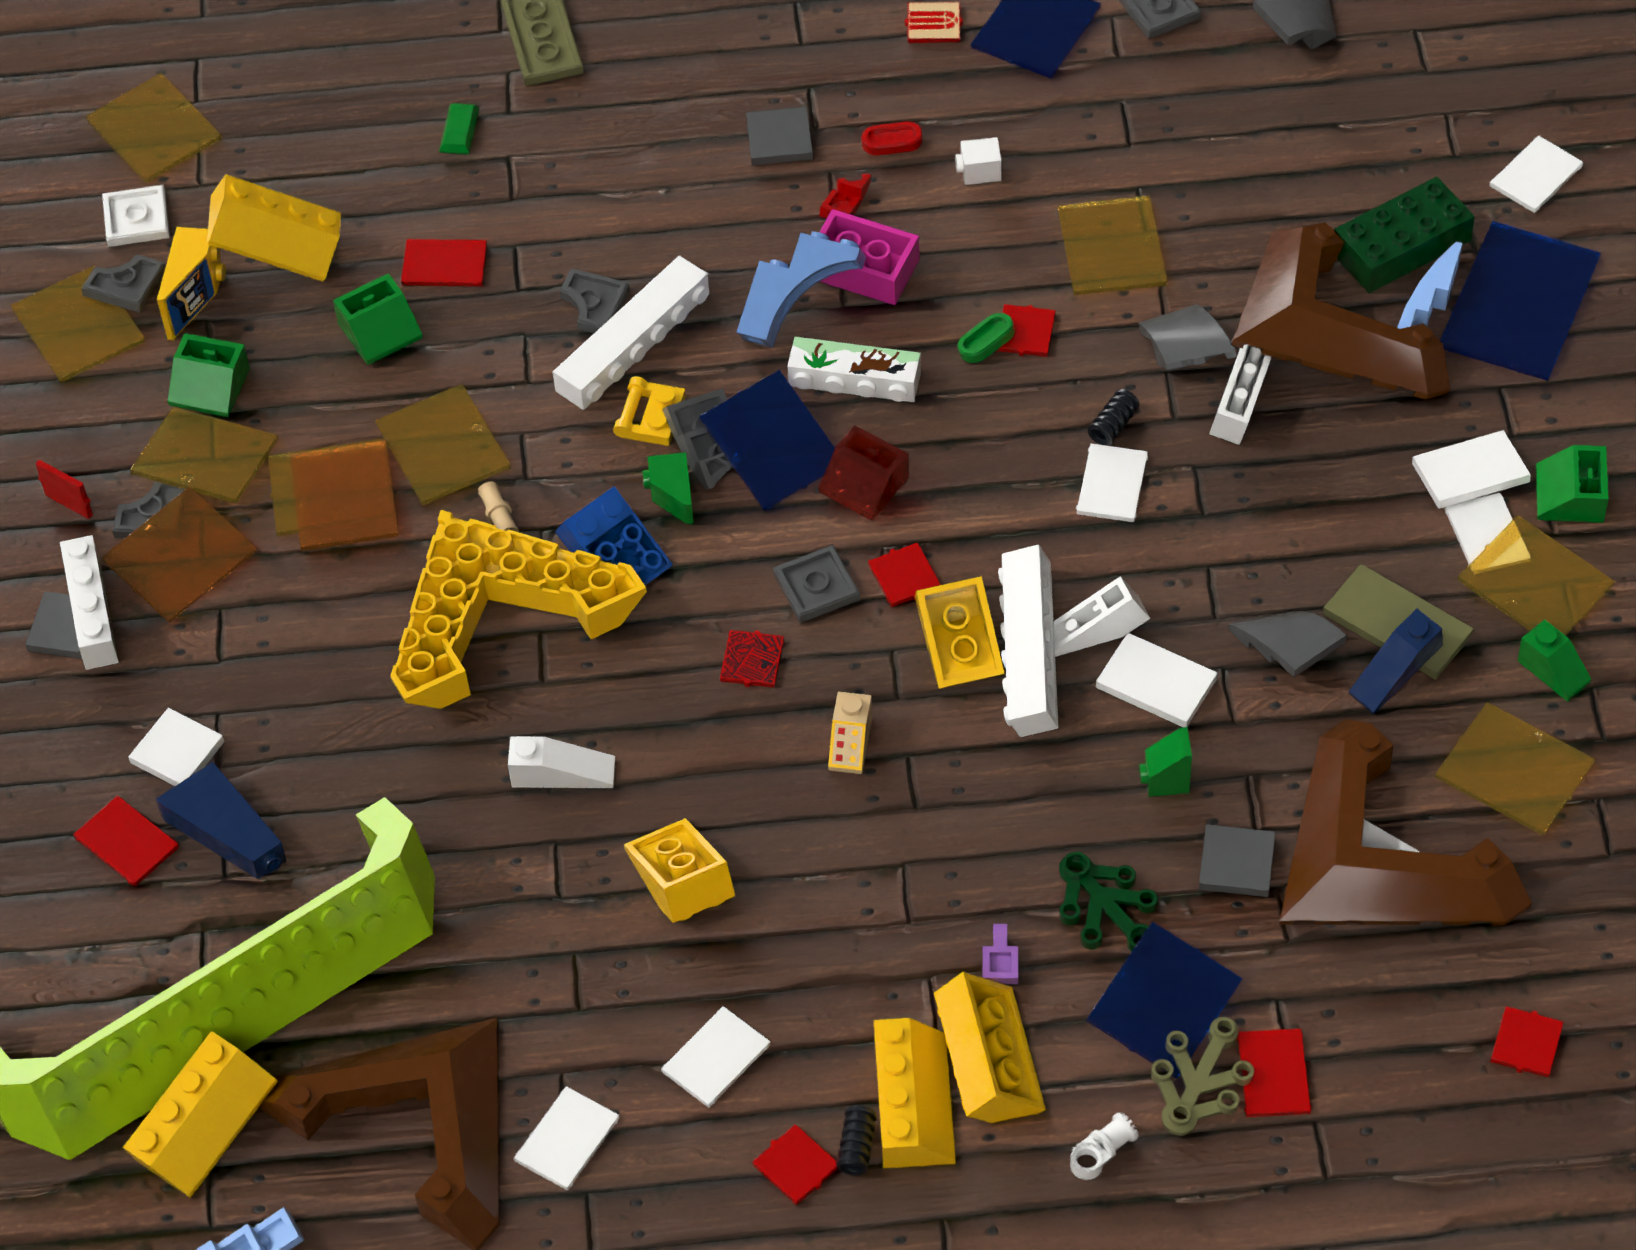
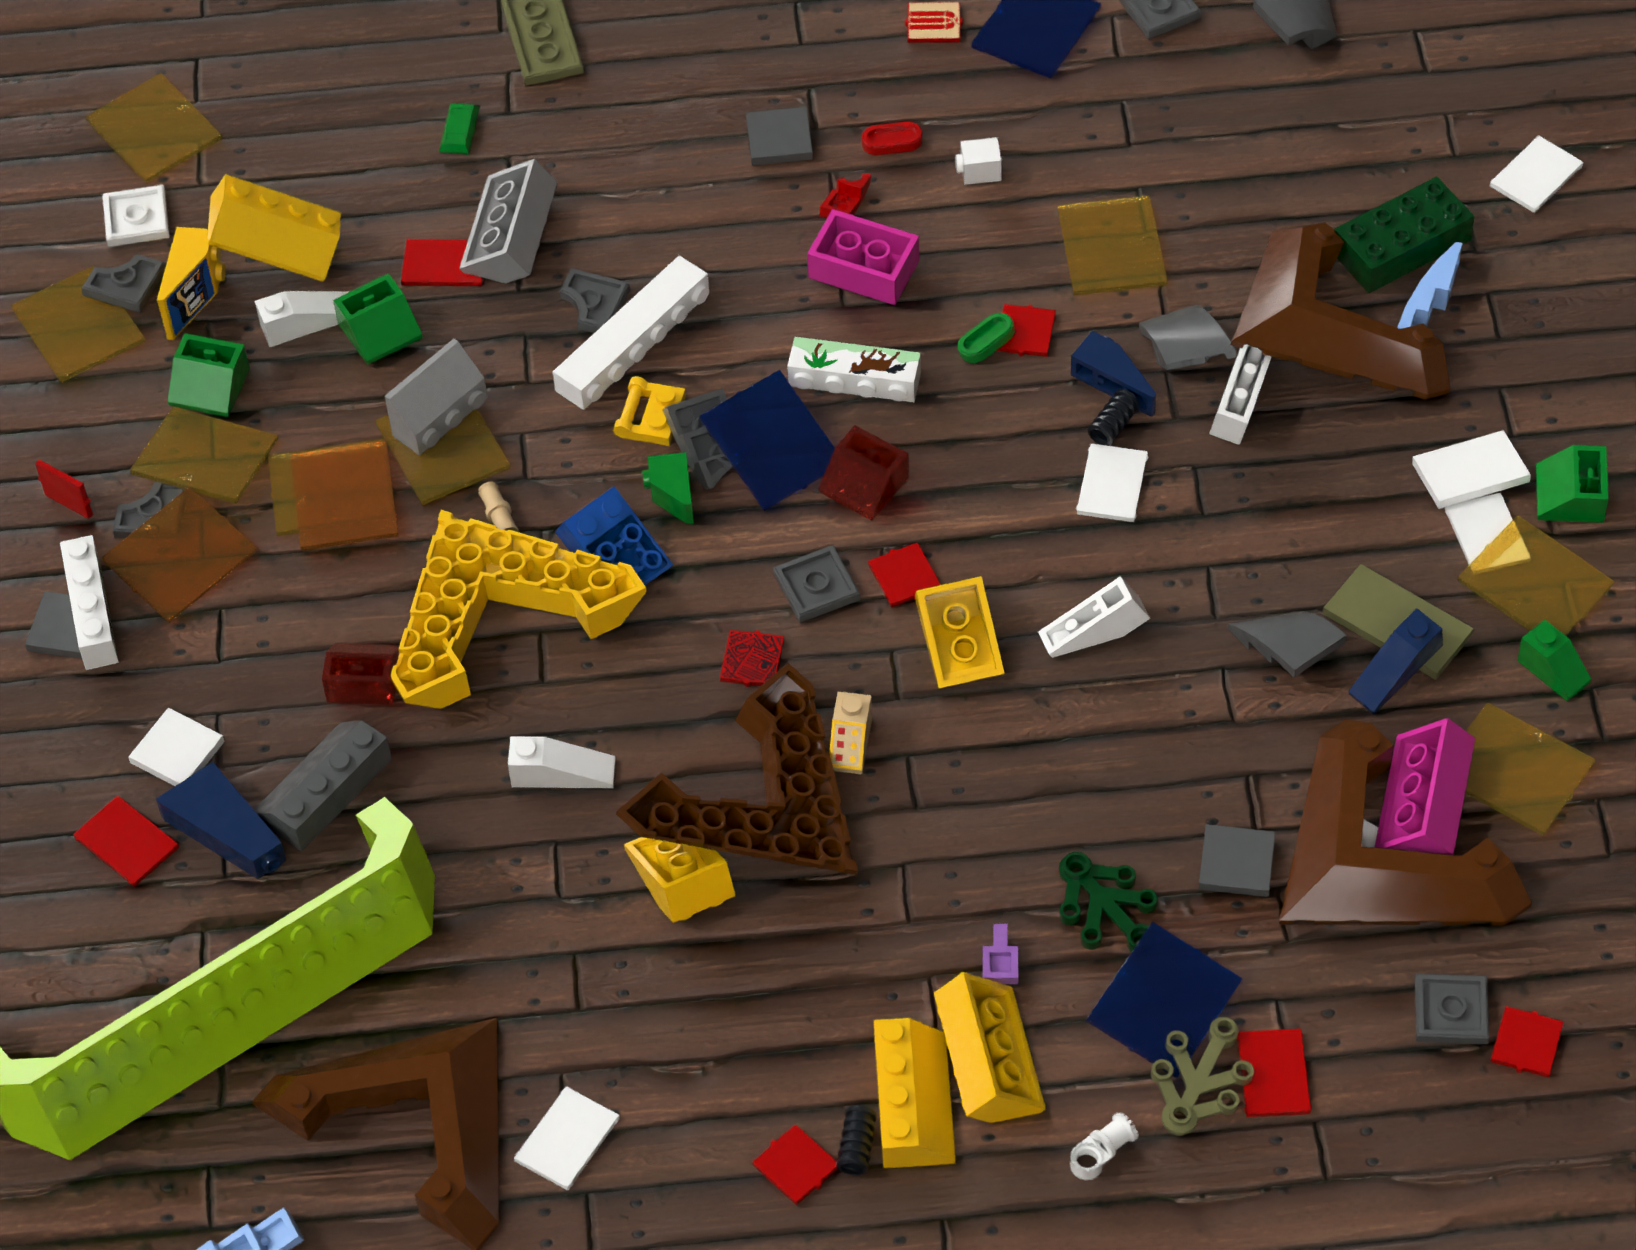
yellow slope [123,1031,278,1198] -> none
white piece [661,1006,771,1108] -> none
medium blue arch [737,231,866,348] -> none
white brick [998,545,1058,737] -> none
white tile [1096,633,1218,727] -> none
green slope [1139,727,1192,797] -> none
clear blue piece [1440,221,1601,381] -> none
none -> dark grey slope [254,720,392,852]
none -> white slope [255,291,349,347]
none -> clear red slope [322,643,400,705]
none -> light grey slope [385,339,488,455]
none -> light grey slope [459,159,558,283]
none -> reddish brown wedge [615,663,858,875]
none -> dark blue slope [1071,331,1156,417]
none -> dark pink slope [1374,718,1475,855]
none -> dark grey tile [1414,973,1489,1045]

